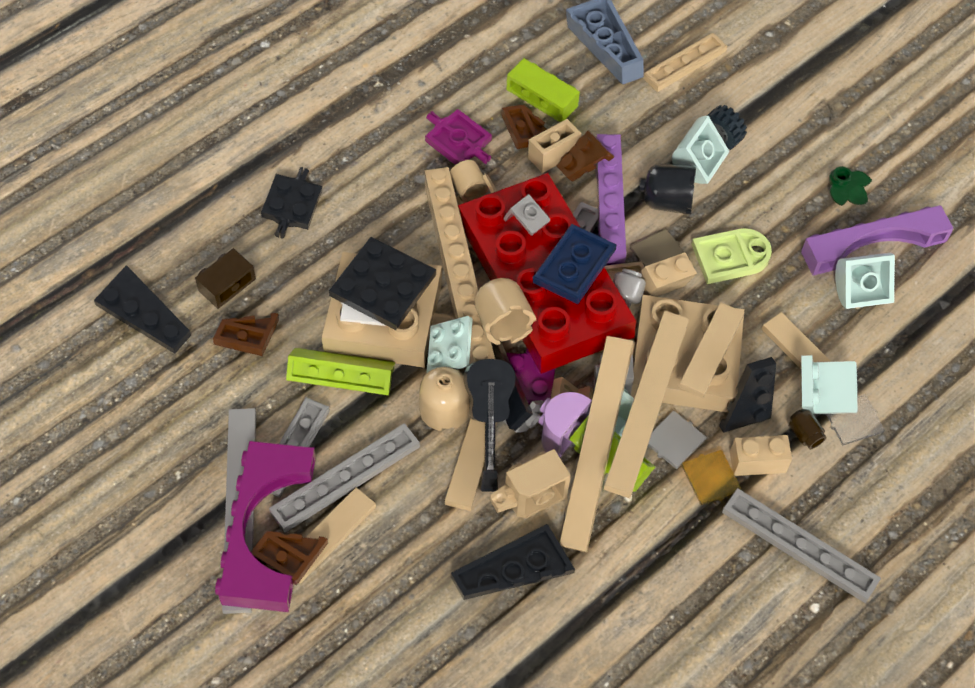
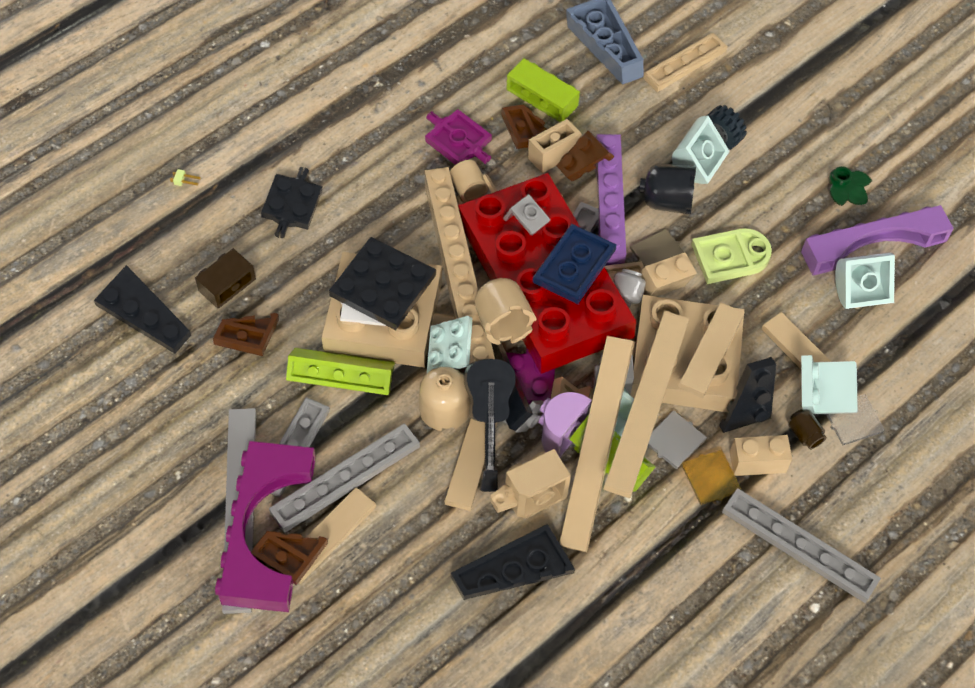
none -> piece [170,169,201,186]

